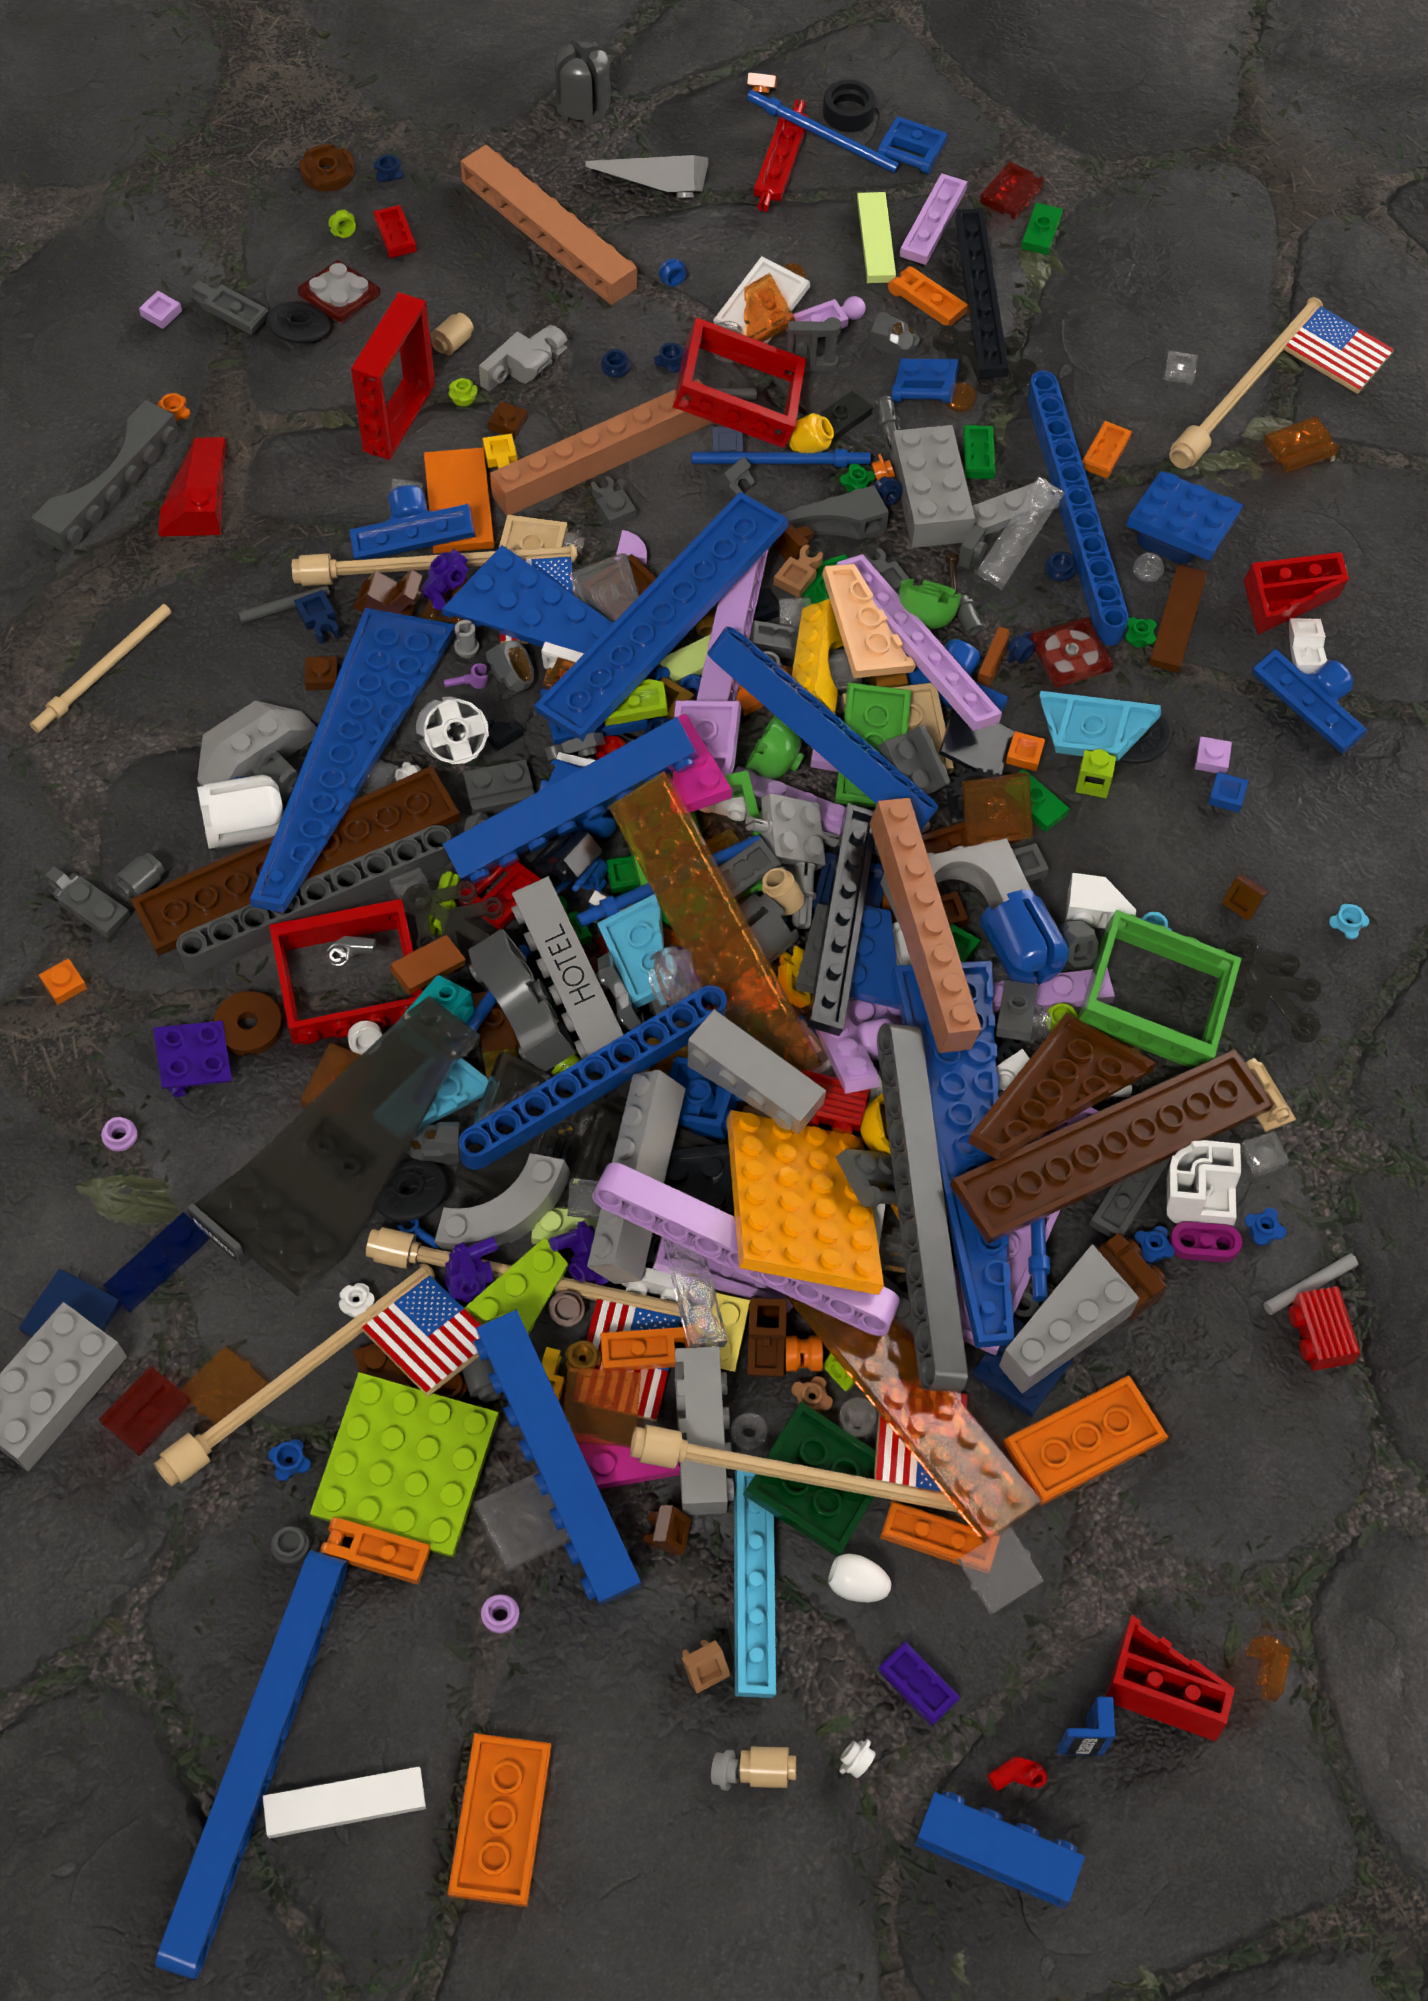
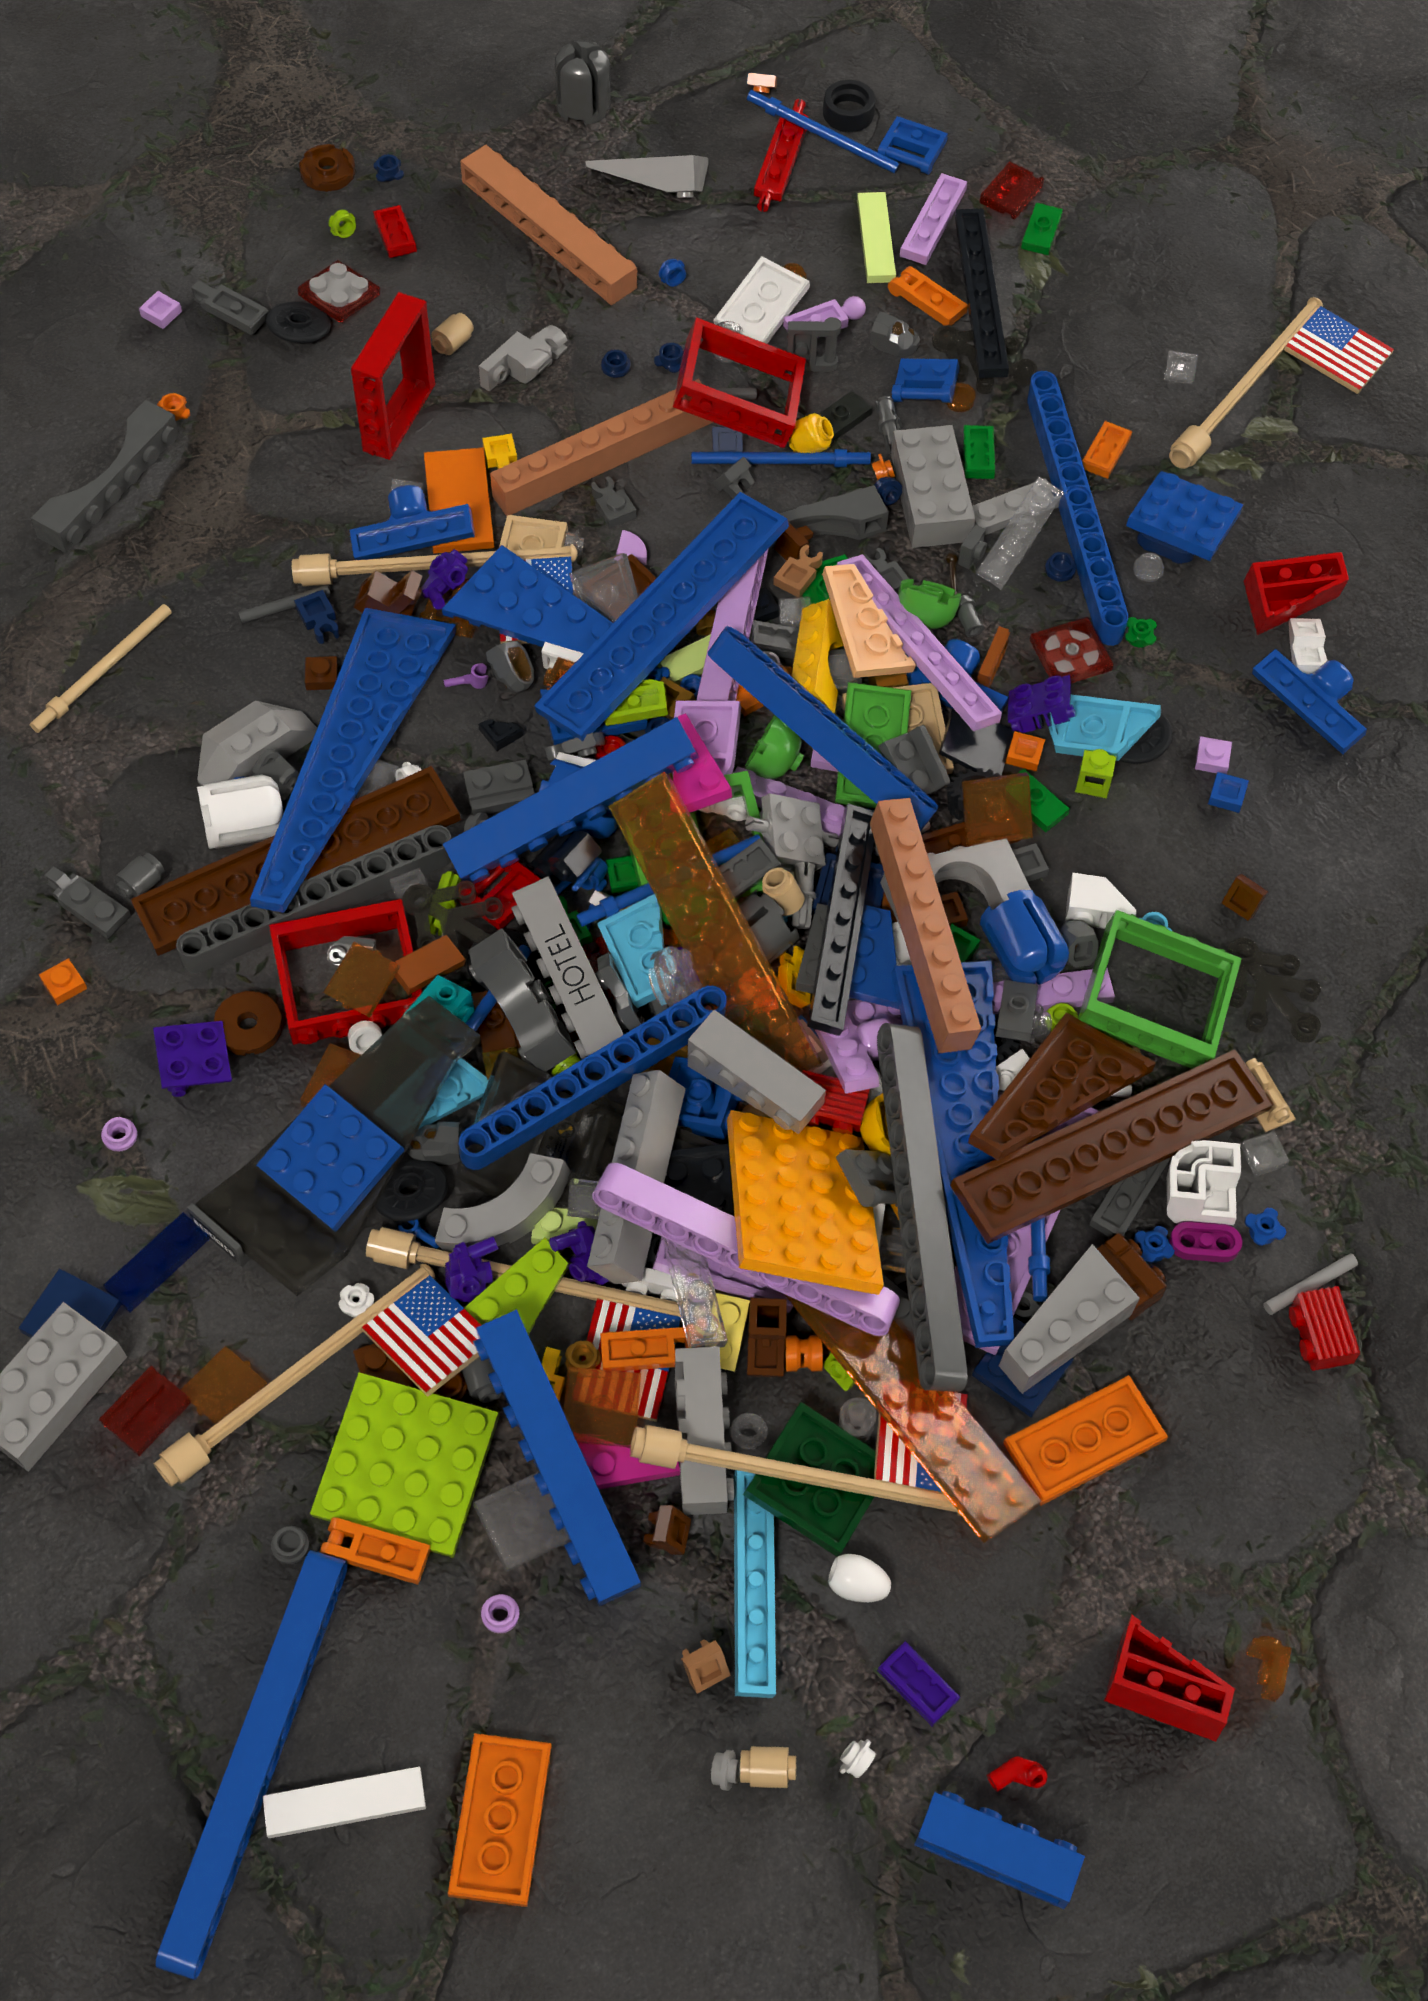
red wedge [158,437,226,537] -> none
blue plate [268,1439,311,1481] -> none
white cylinder [416,696,489,764] -> none
lime plate [449,378,478,406] -> none
light grey pin [454,620,479,658] -> none
reddish brown plate [488,401,528,439] -> none
reddish brown plate [549,1290,585,1327] -> none
clear orange wing [744,273,796,342] -> none
medium nougat plate [791,1376,833,1413] -> none
green plate [840,464,875,492] -> none
orange tile [880,1500,999,1575] -> none
clear piece [957,1527,1044,1615] -> none
dark blue plate [1007,631,1036,664] -> none
blue panel [1057,1697,1115,1755] -> none
reddish brown tile [1149,565,1207,673] -> none
clear orange plate [1264,416,1339,473] -> none
medium azure plate [1329,904,1369,939] -> none
none -> blue plate [256,1084,405,1232]
none -> clear orange piece [323,942,400,1018]
none -> dark purple hinge [1008,675,1076,733]

